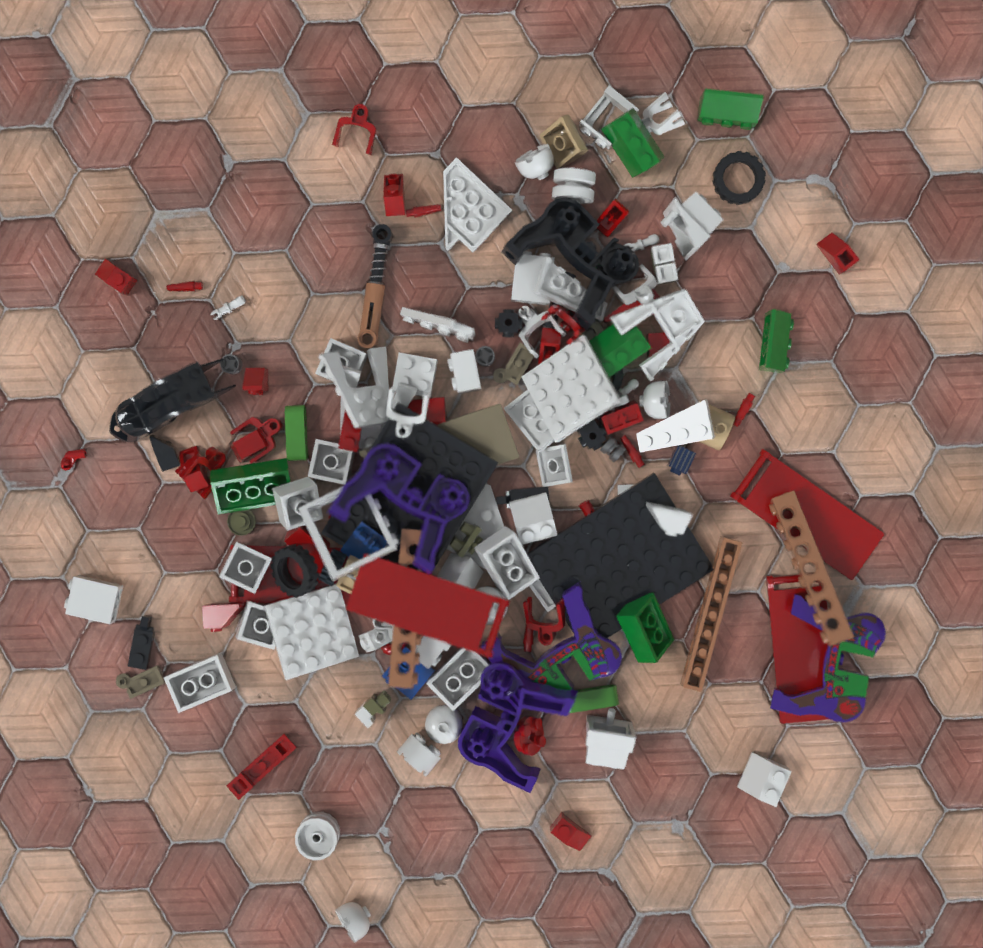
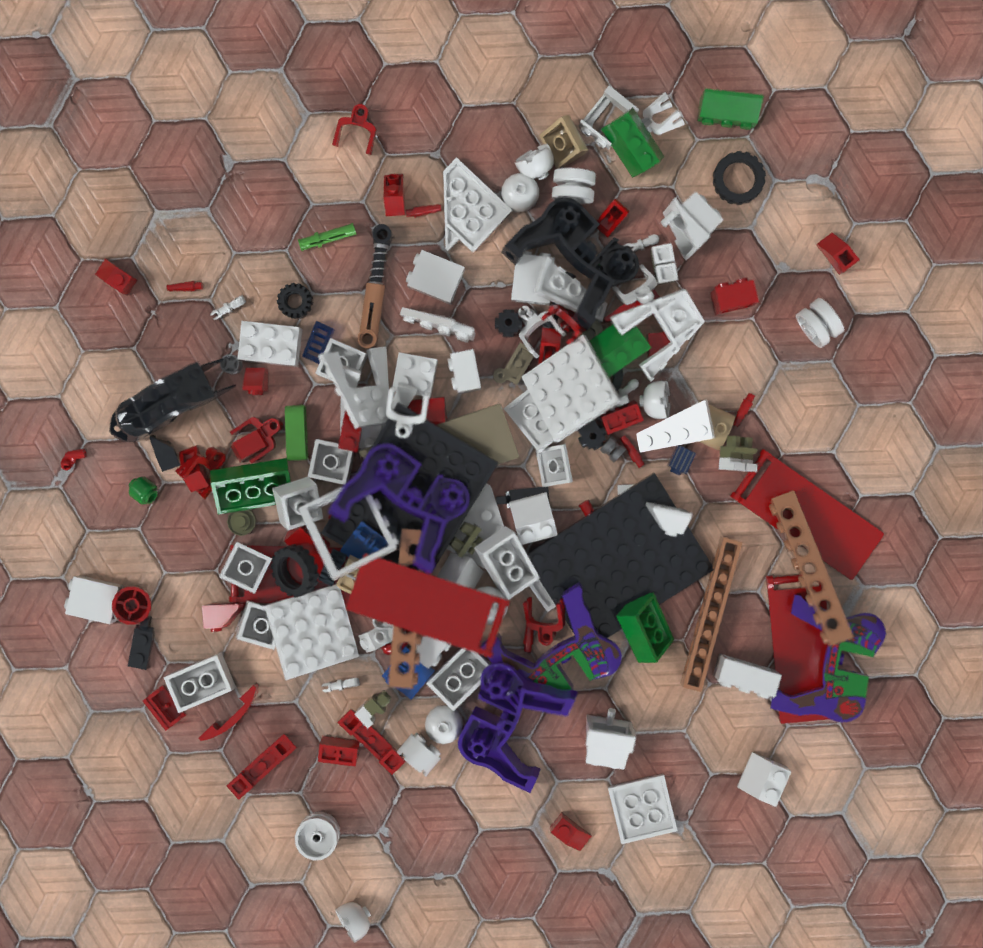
dark tan hinge [116,665,166,699] -> none
flat silver wheel [475,346,495,367] -> none
red plate [514,716,546,756] -> none
bright green beam [569,684,619,713] -> none
green slope [759,309,794,373] -> none
none -> red cylinder [112,586,152,625]
none -> green head [128,476,158,505]
none -> red hinge [142,685,186,731]
none -> red slope [198,682,259,741]
none -> white brick [238,321,302,367]
none -> black tyre [277,283,313,319]
none -> bright green pin [298,223,357,251]
none -> clear blue slope [302,321,335,364]
none -> red hinge [318,736,360,767]
none -> white piece [322,678,360,693]
none -> red slope [337,709,406,775]
none -> white brick [406,250,465,305]
none -> white cylinder [501,173,539,212]
none -> white plate [608,774,678,844]
none -> red brick [710,277,759,315]
none -> white brick [713,653,782,699]
none -> olive hips [719,436,758,472]
none -> white wheel [796,298,844,348]

